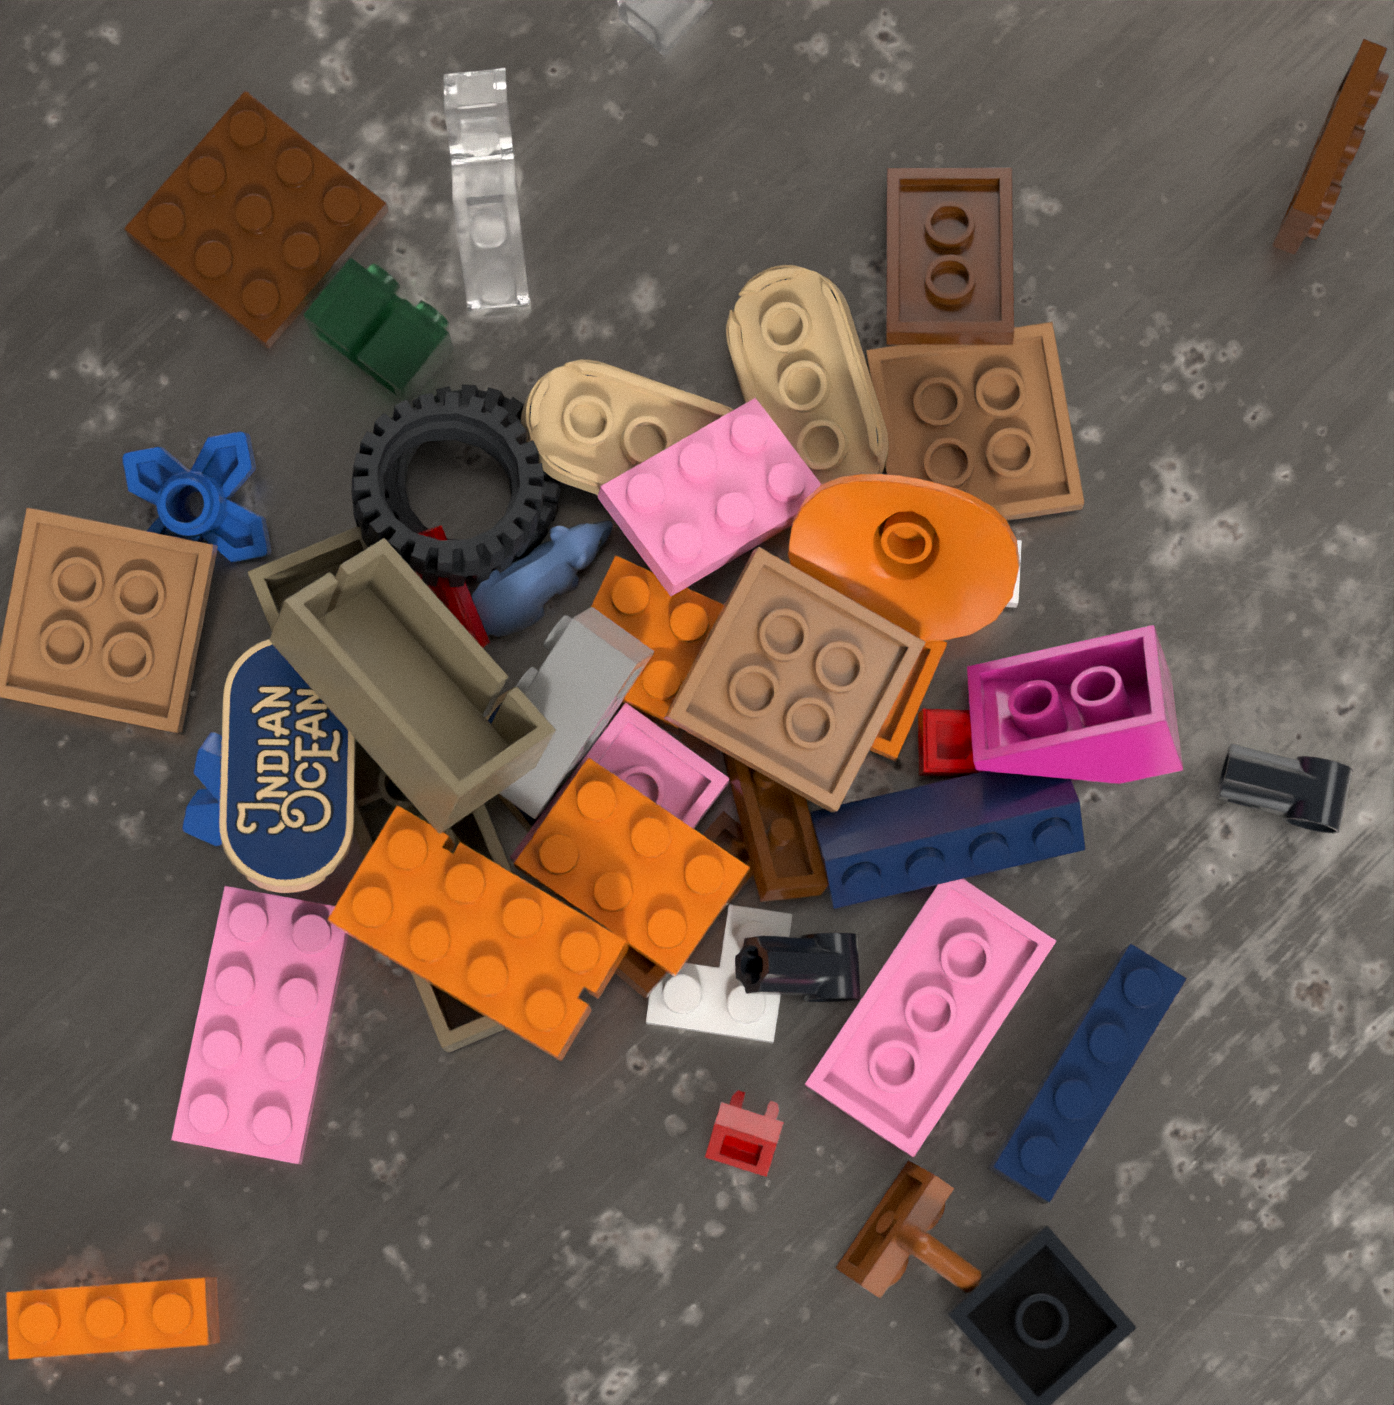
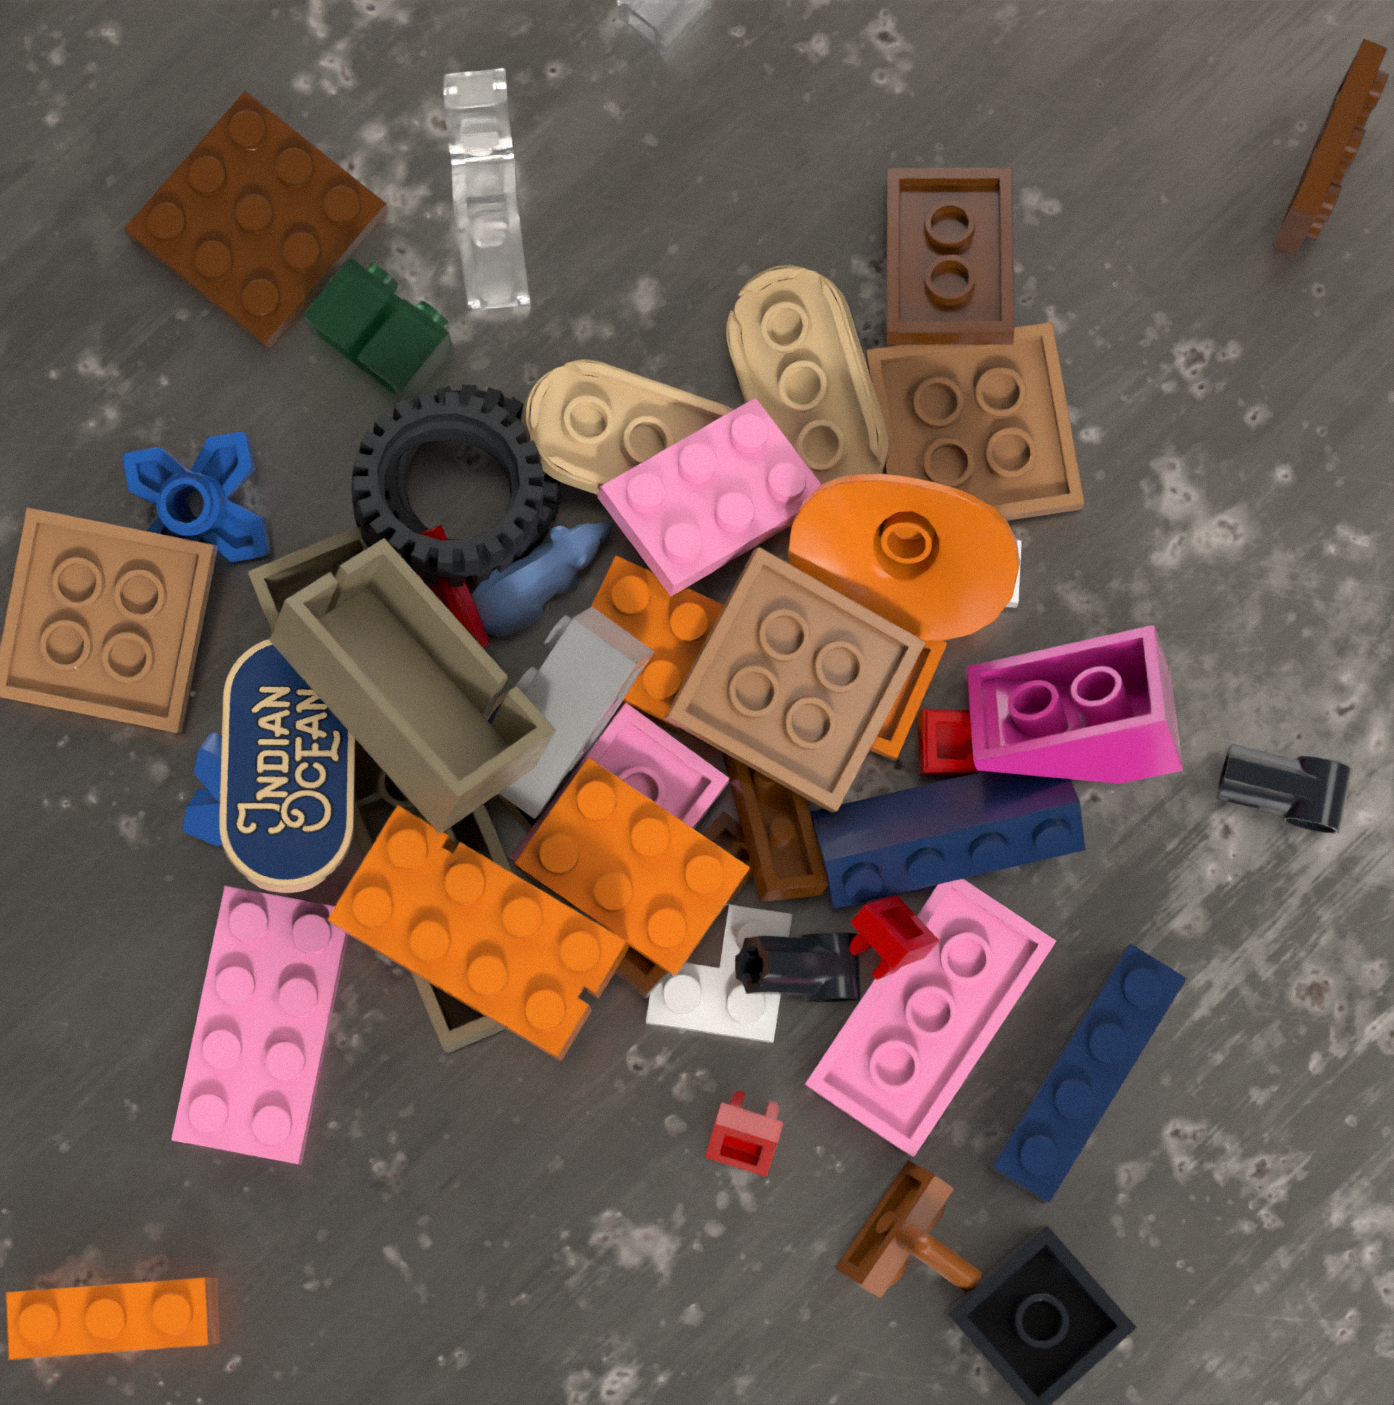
none -> red tile [849,894,940,980]

